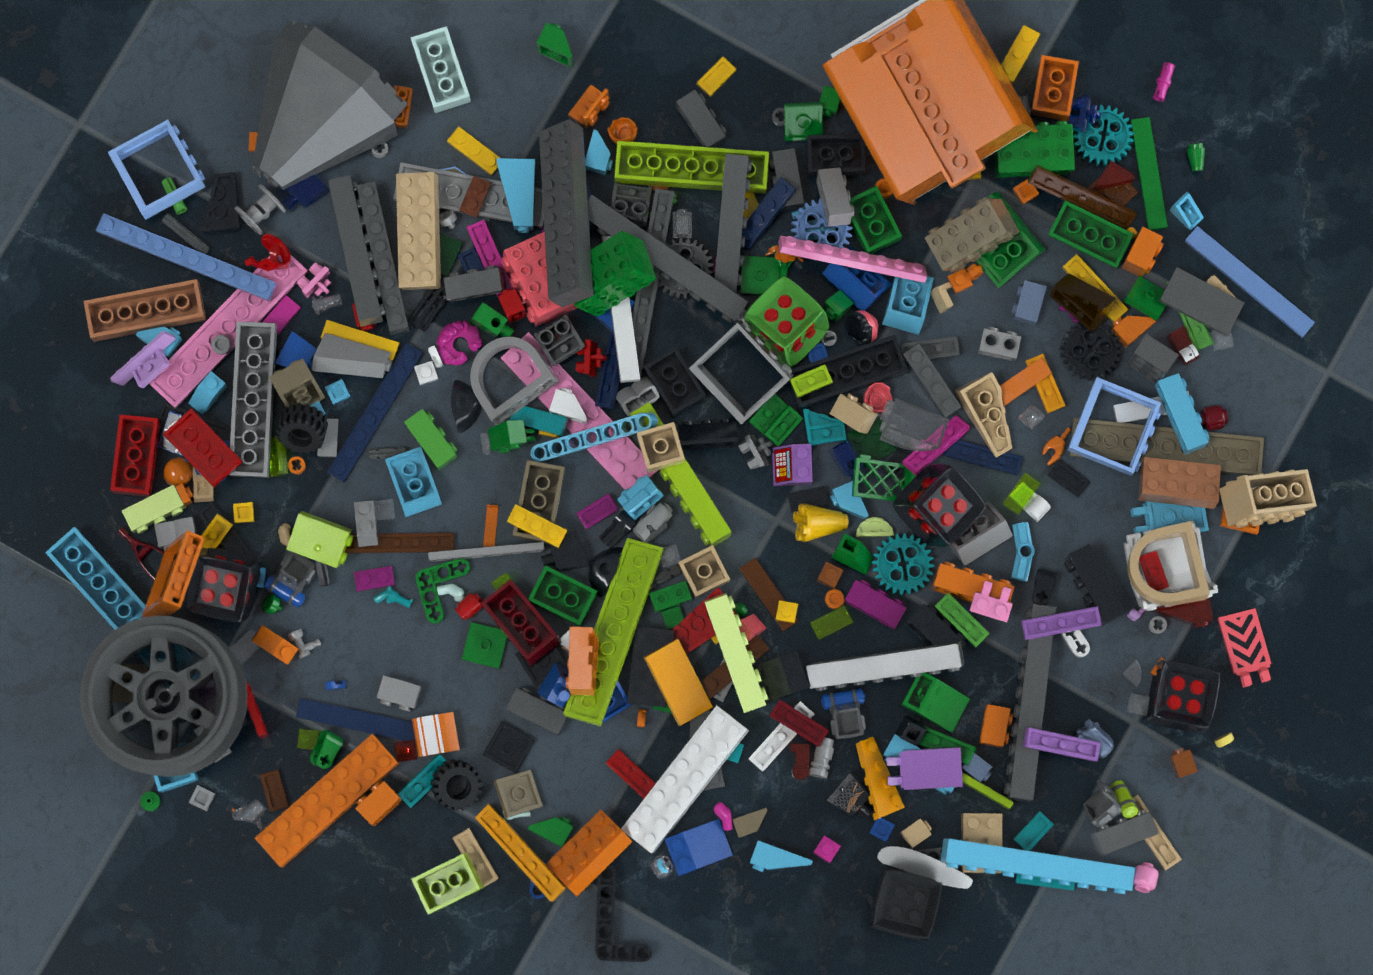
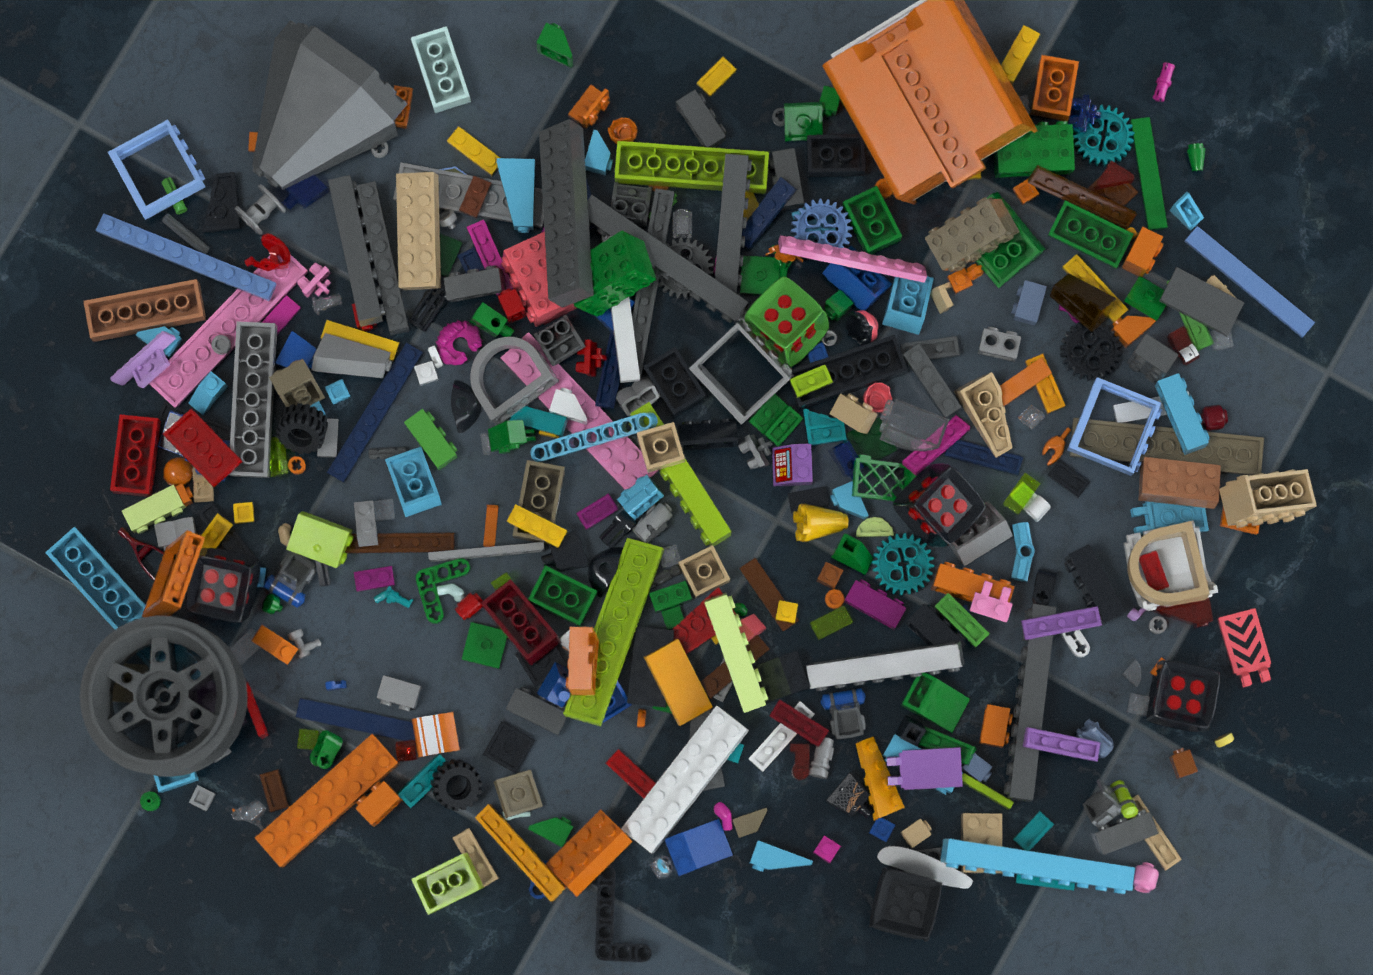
light grey brick [816,168,854,227] -> none

